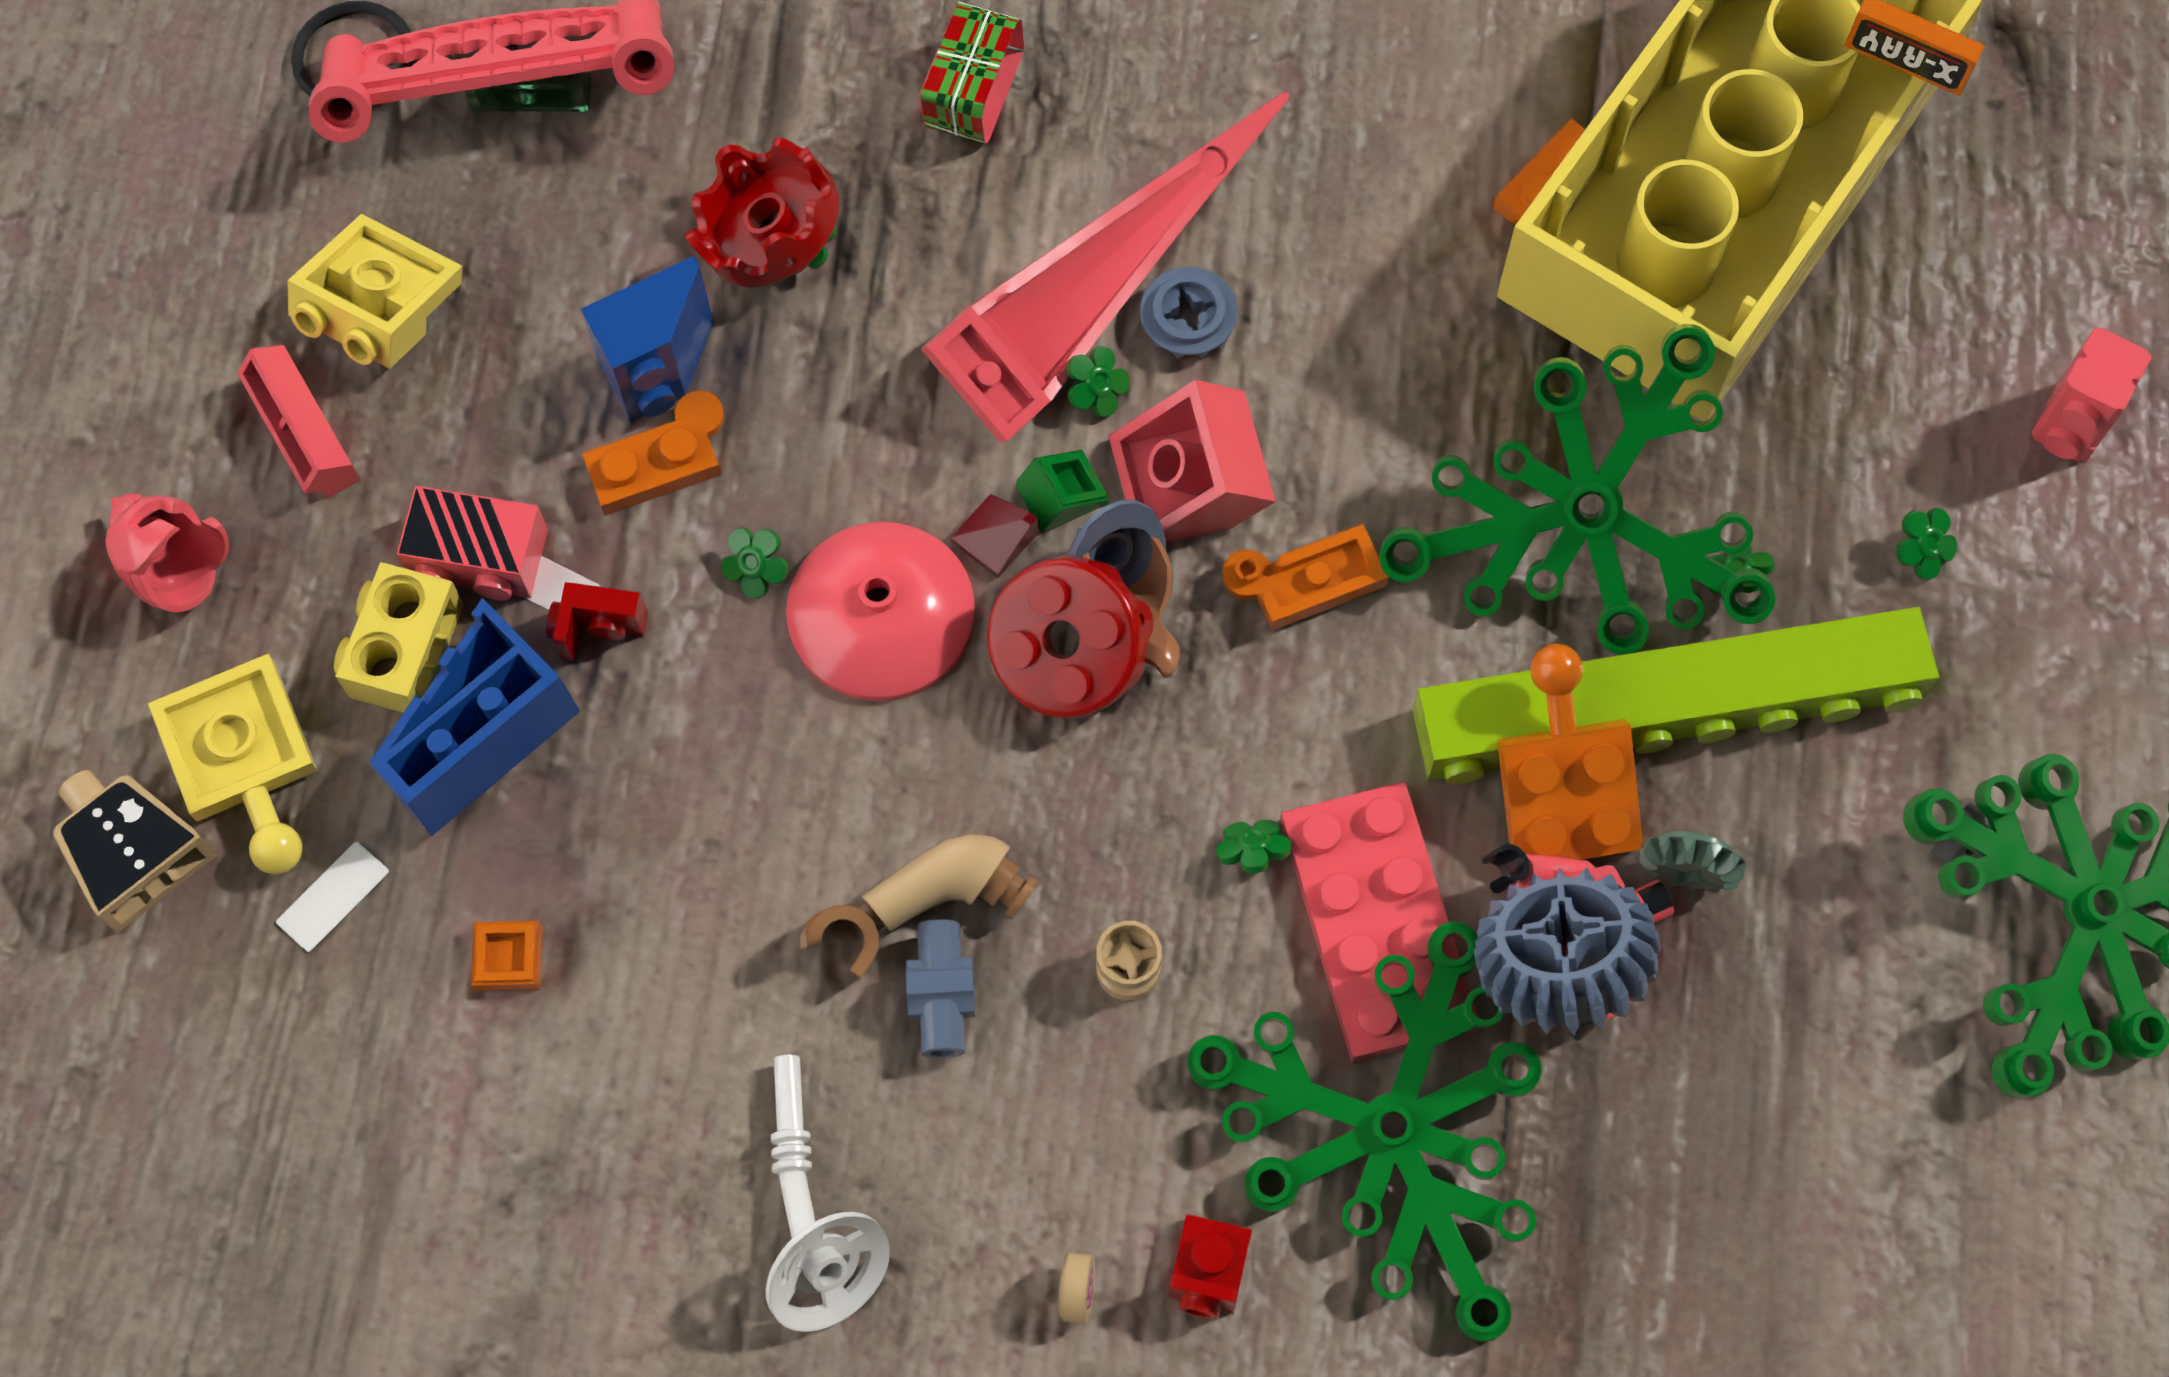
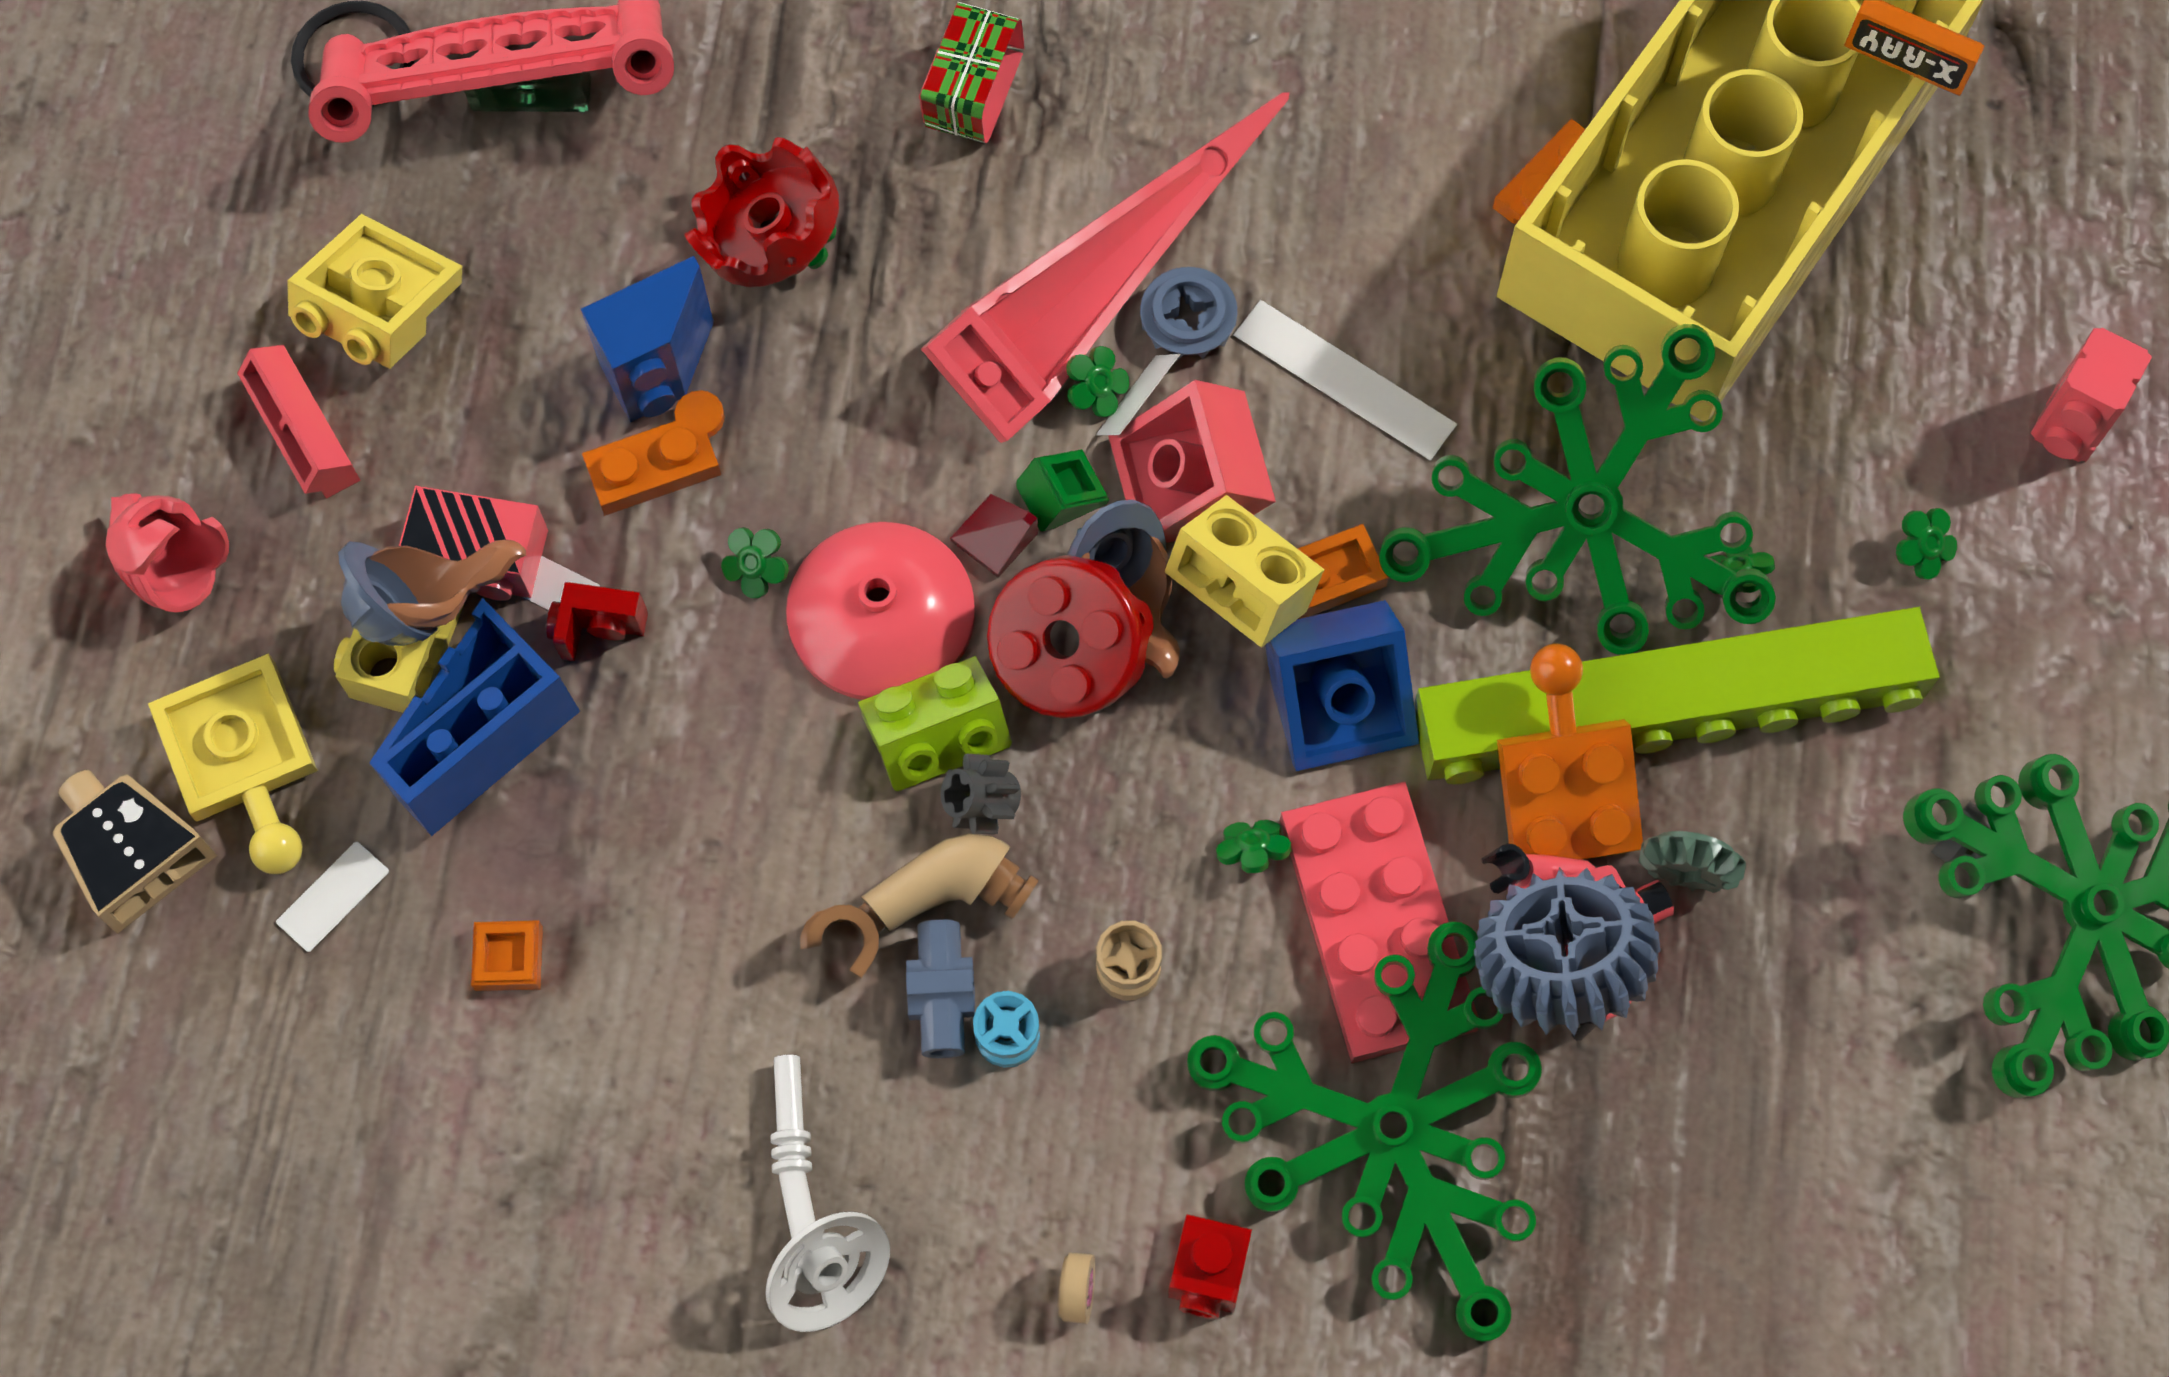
none -> piece [338,540,526,646]
none -> lime bracket [858,656,1012,791]
none -> dark grey gear [940,754,1021,835]
none -> medium azure wheel [973,991,1040,1068]
none -> white sticker [1096,354,1181,436]
none -> light yellow brick [1164,495,1325,648]
none -> white sticker [1233,300,1457,461]
none -> blue slope [1265,600,1420,771]

